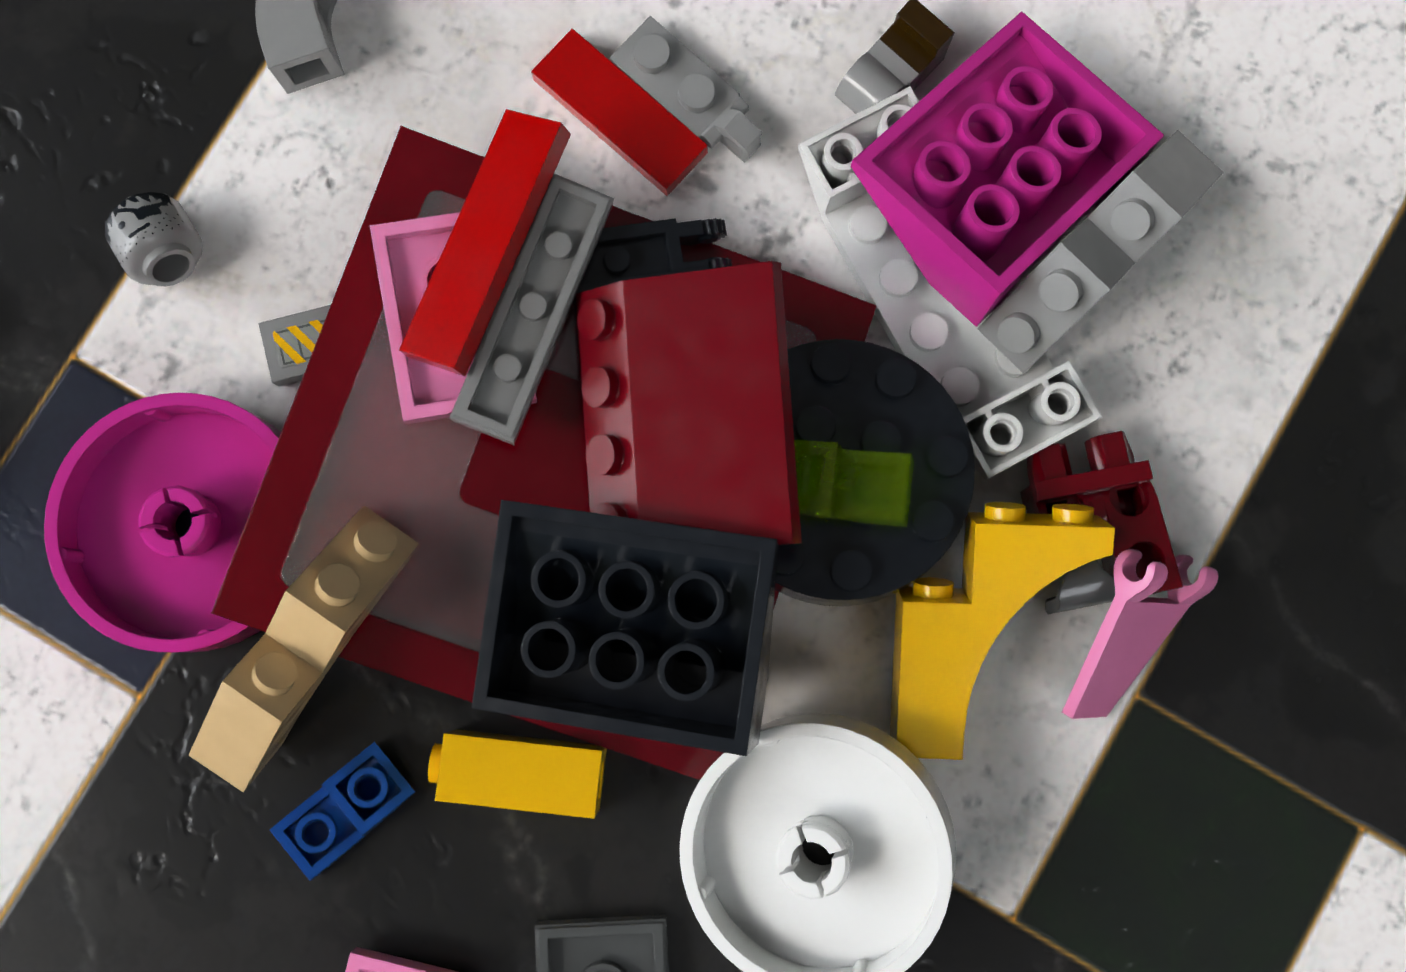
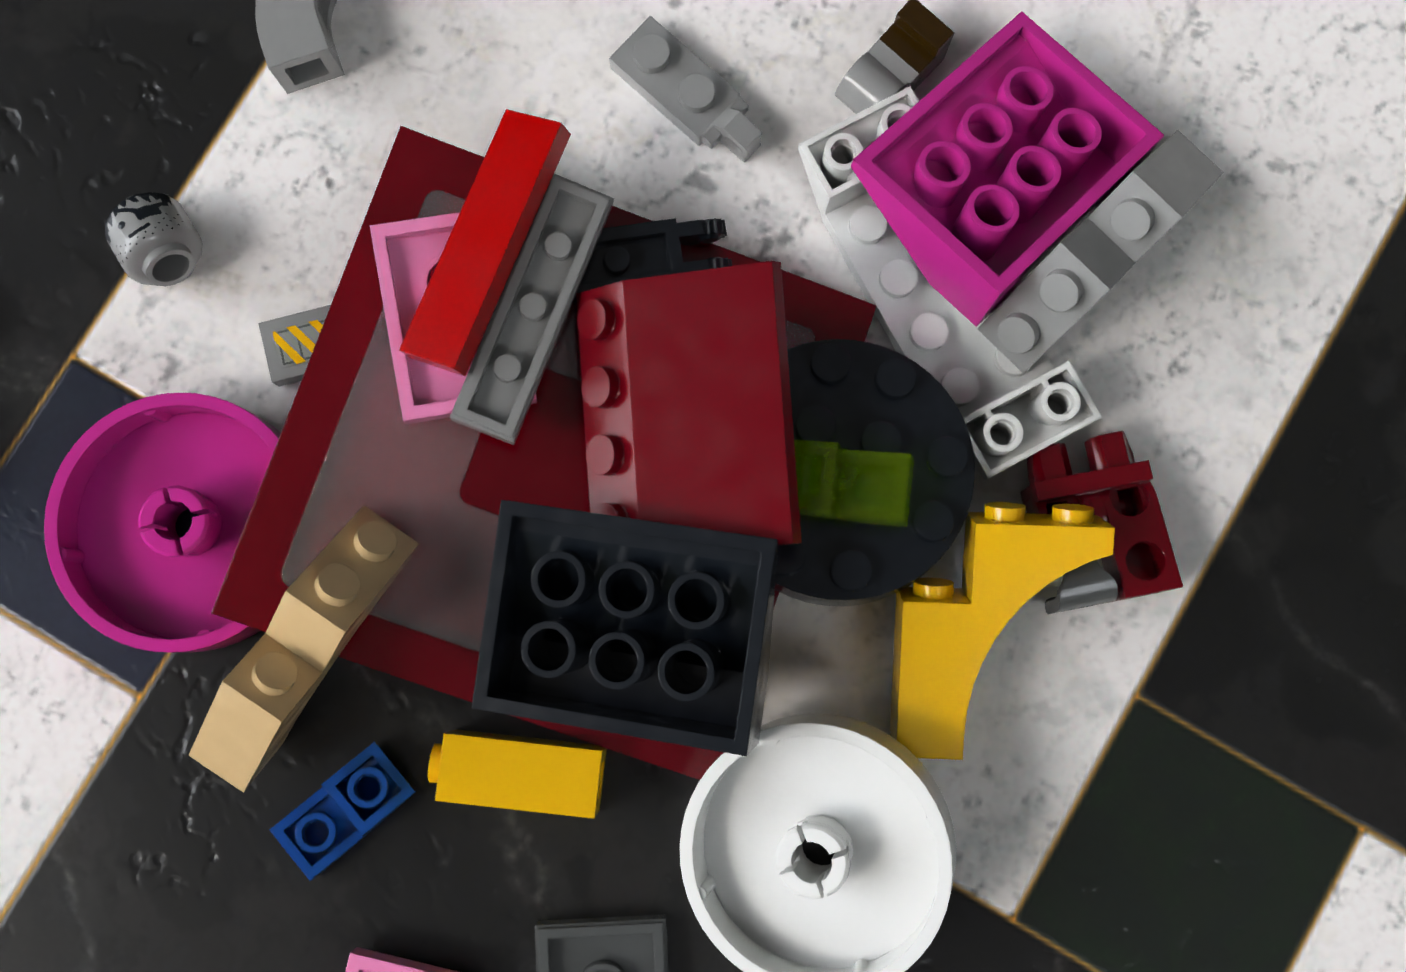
red tile [531,28,708,196] -> none
bright pink flag [1062,549,1219,719] -> none

